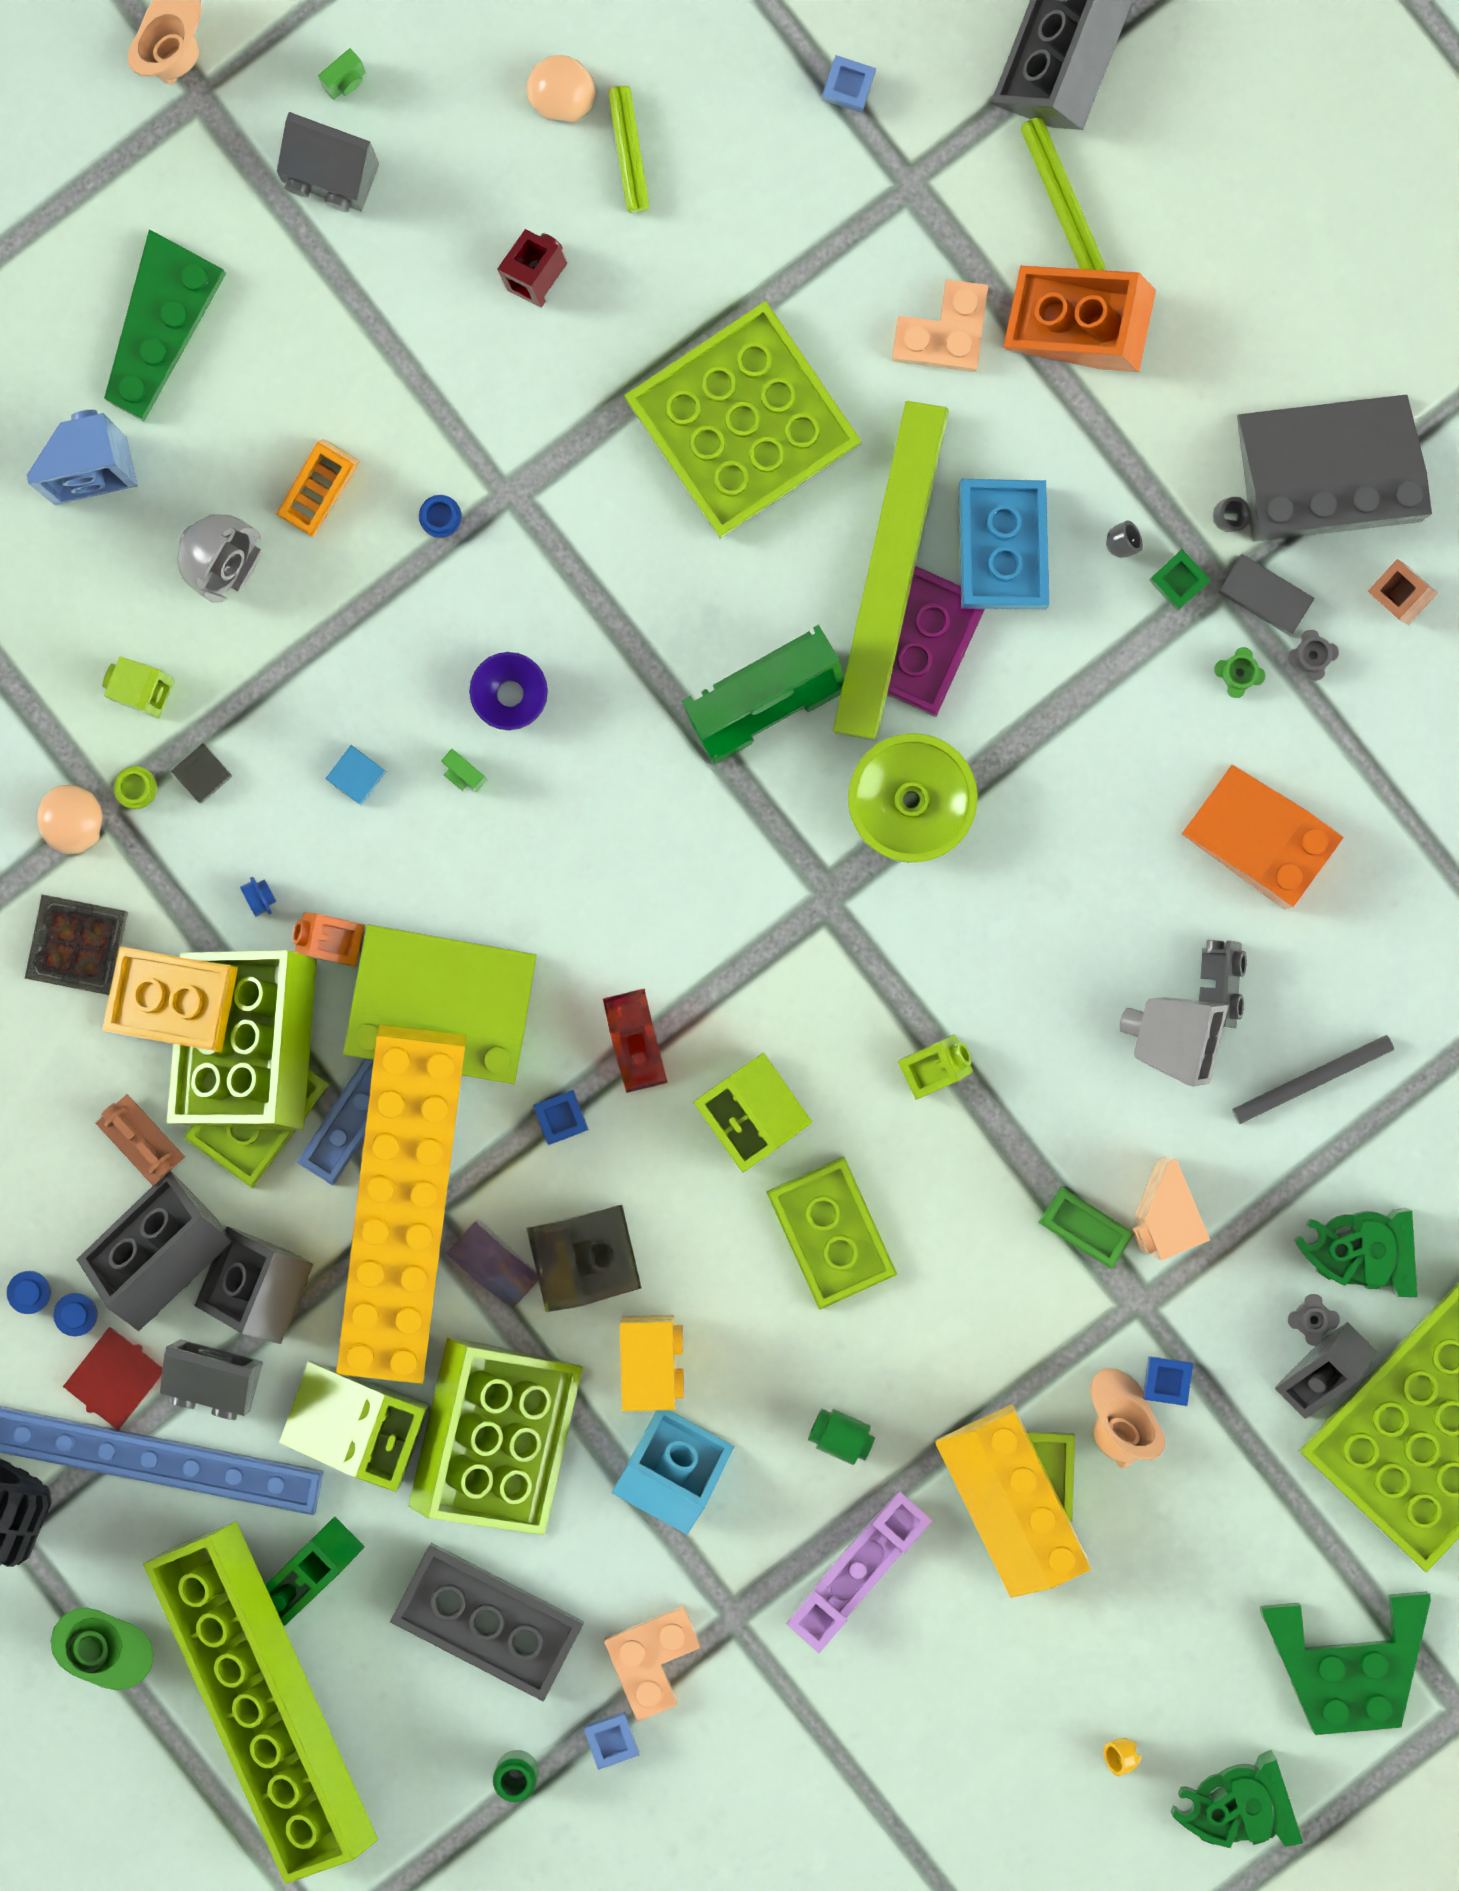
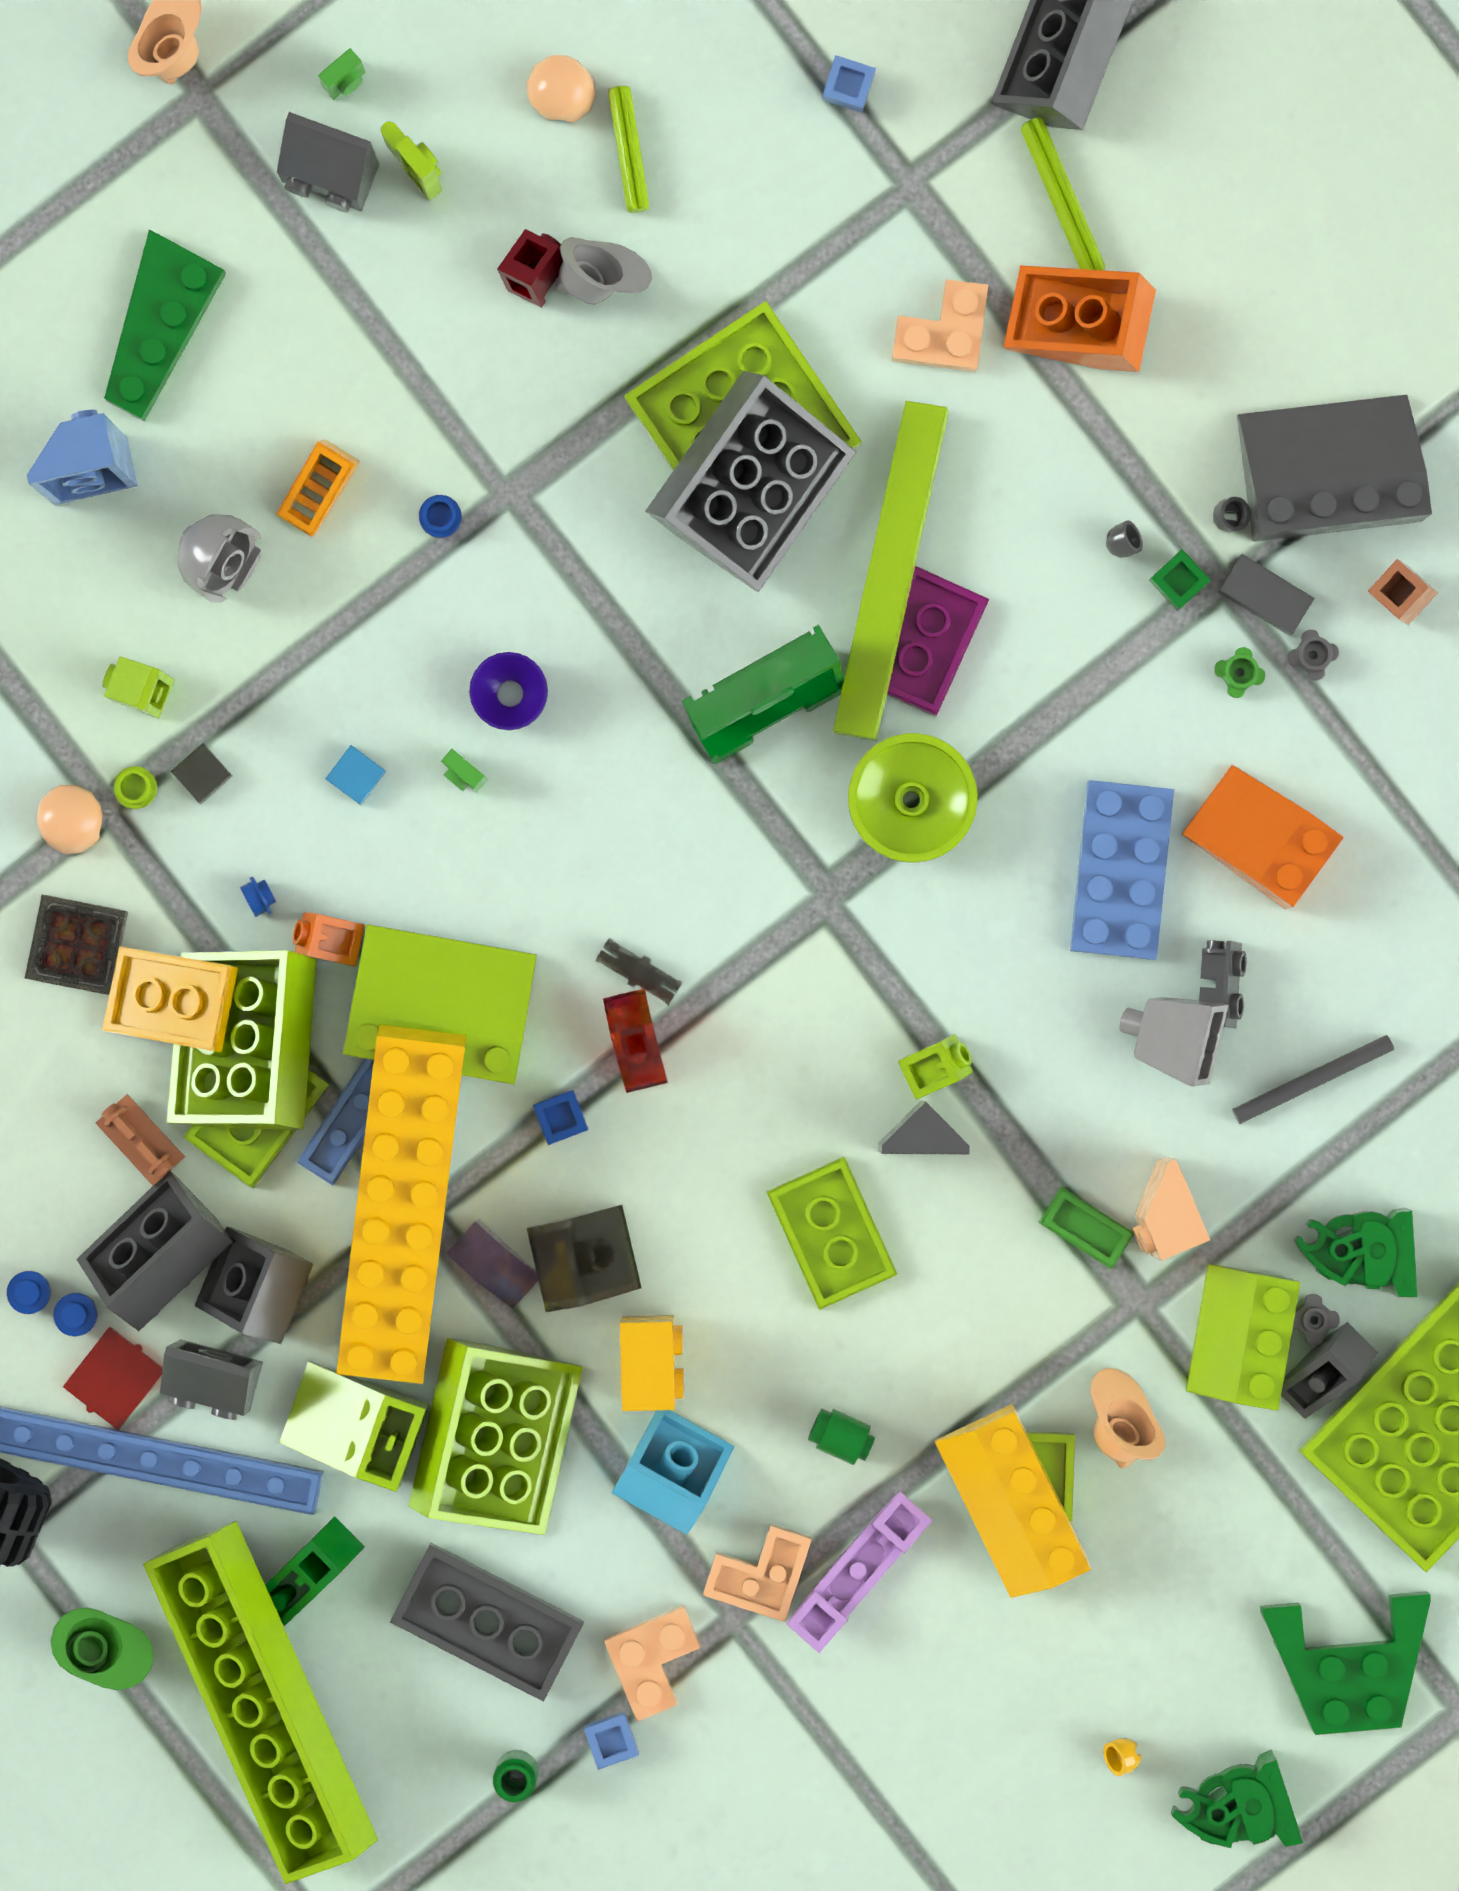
lime slope [693,1052,813,1173] -> none
dark azure plate [959,479,1049,610] -> none
blue plate [1143,1356,1193,1406] -> none
none -> lime hinge [381,121,443,201]
none -> light grey piece [555,237,652,305]
none -> clear smoke pin [595,938,683,1006]
none -> dark grey slope [645,370,856,592]
none -> light nougat plate [703,1524,812,1622]
none -> dark grey slope [878,1100,970,1155]
none -> medium blue plate [1070,780,1174,960]
none -> lime slope [1186,1264,1301,1411]

